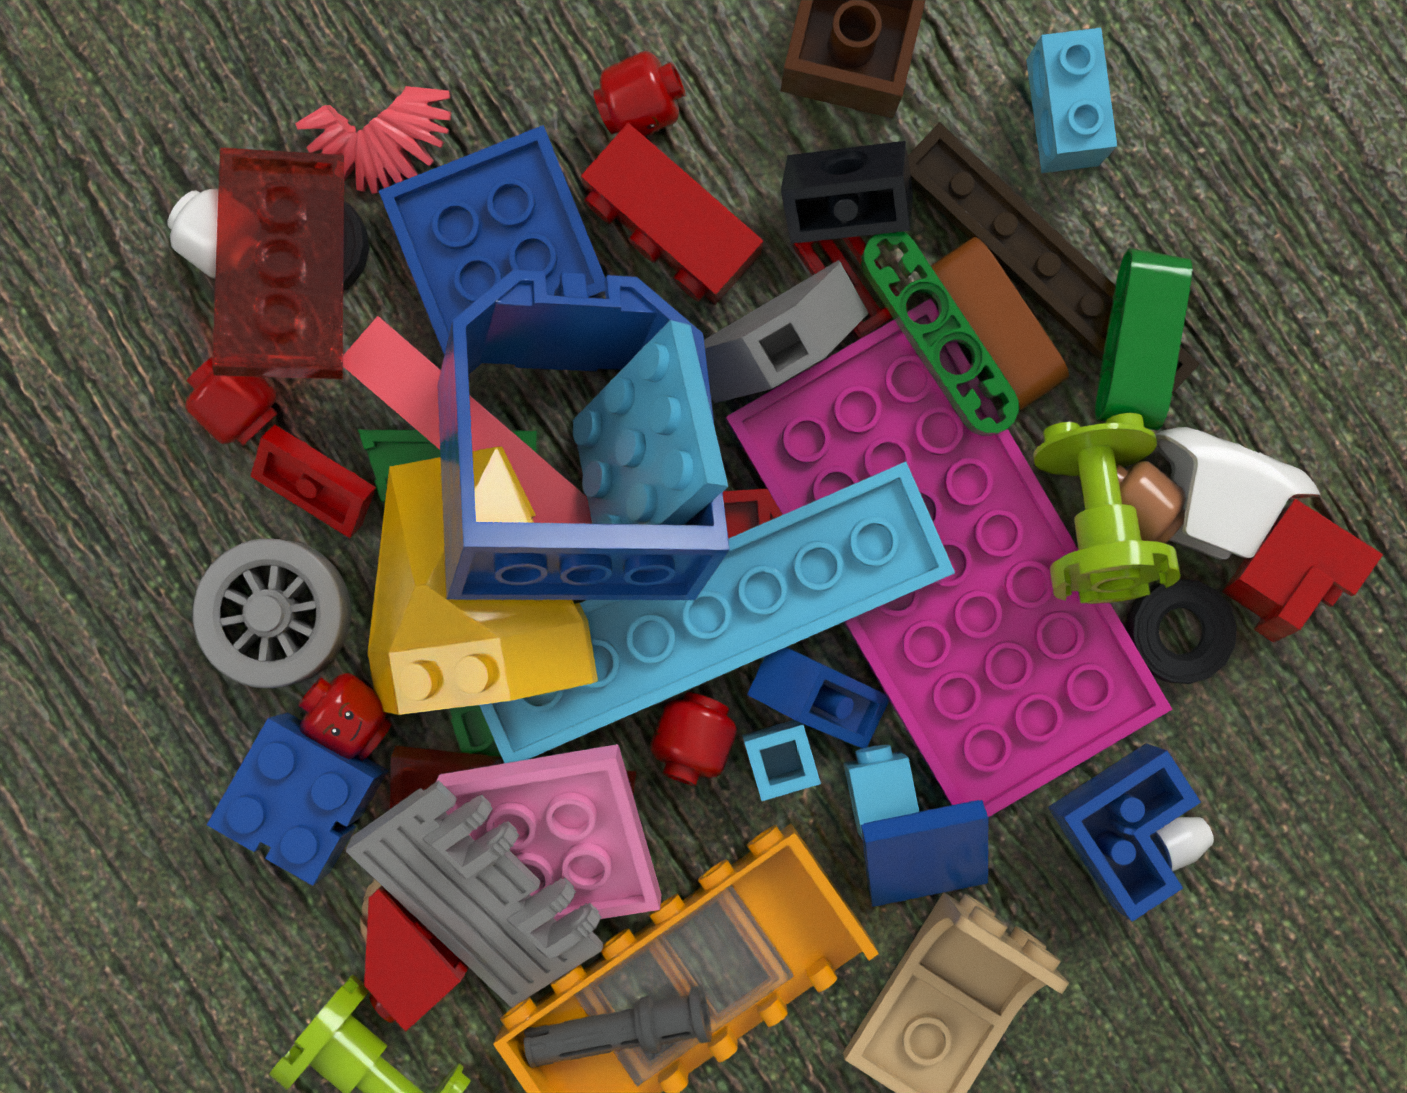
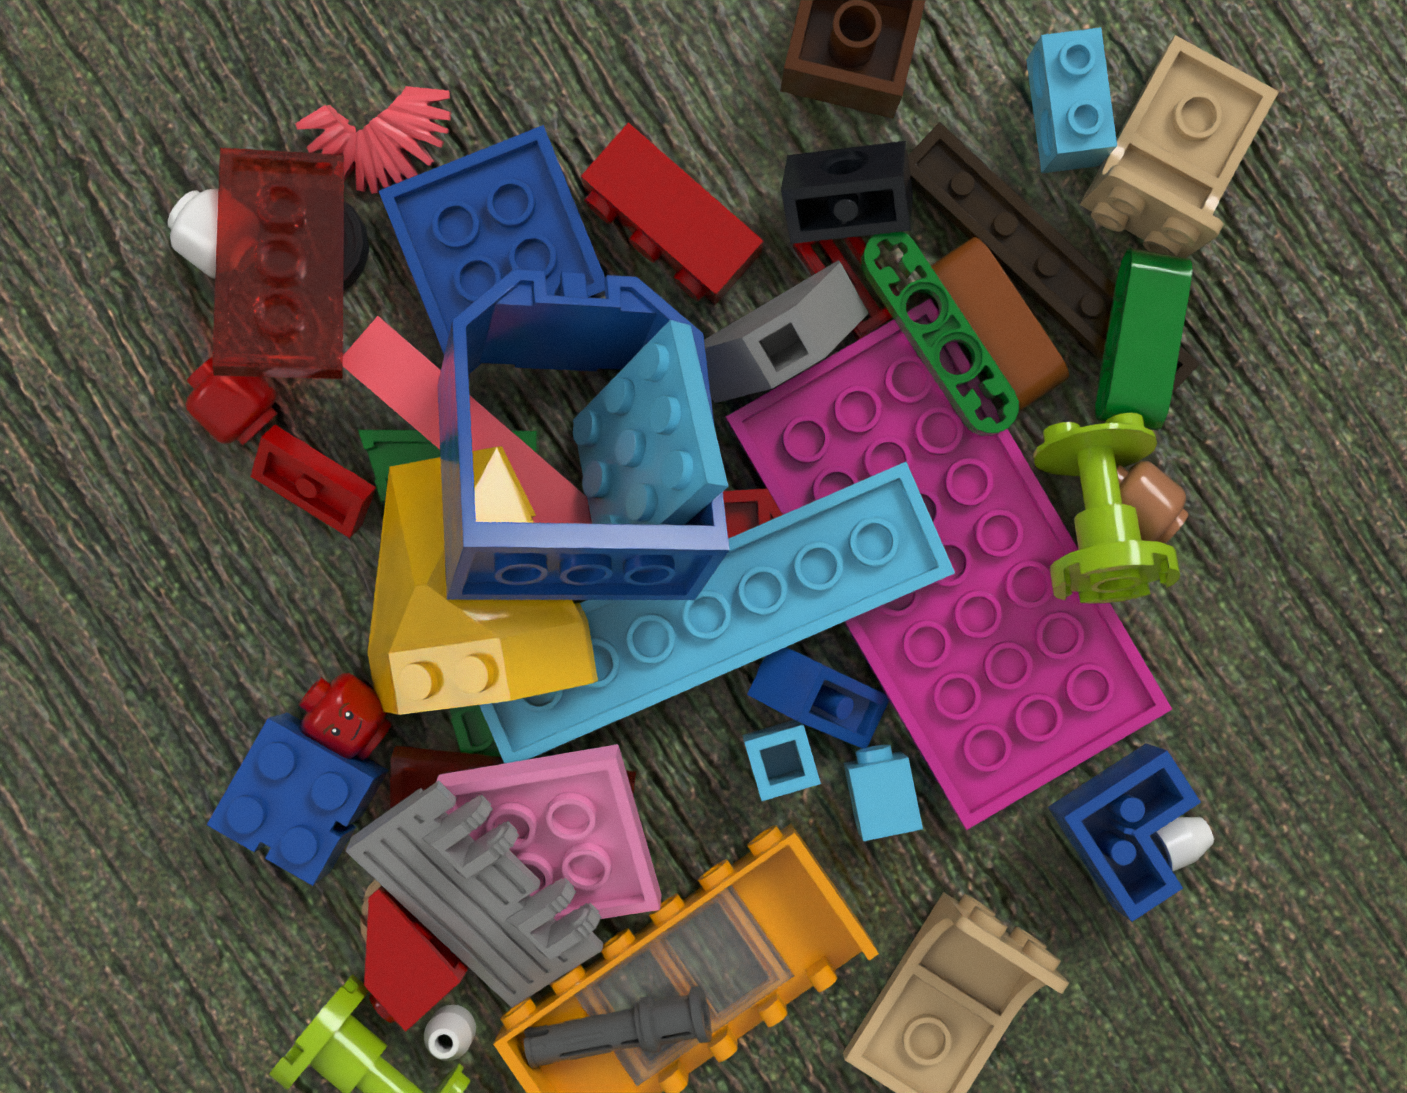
light grey wheel [192,538,351,688] -> none
red head [593,51,686,137] -> none
red head [650,692,737,786] -> none
blue tile [861,800,988,907] -> none
black tyre [1126,579,1237,684] -> none
white piece [1155,427,1321,560] -> none
red plate [1222,499,1384,643] -> none
none -> white hose [424,1005,476,1061]
none -> tan bracket [1080,35,1279,258]

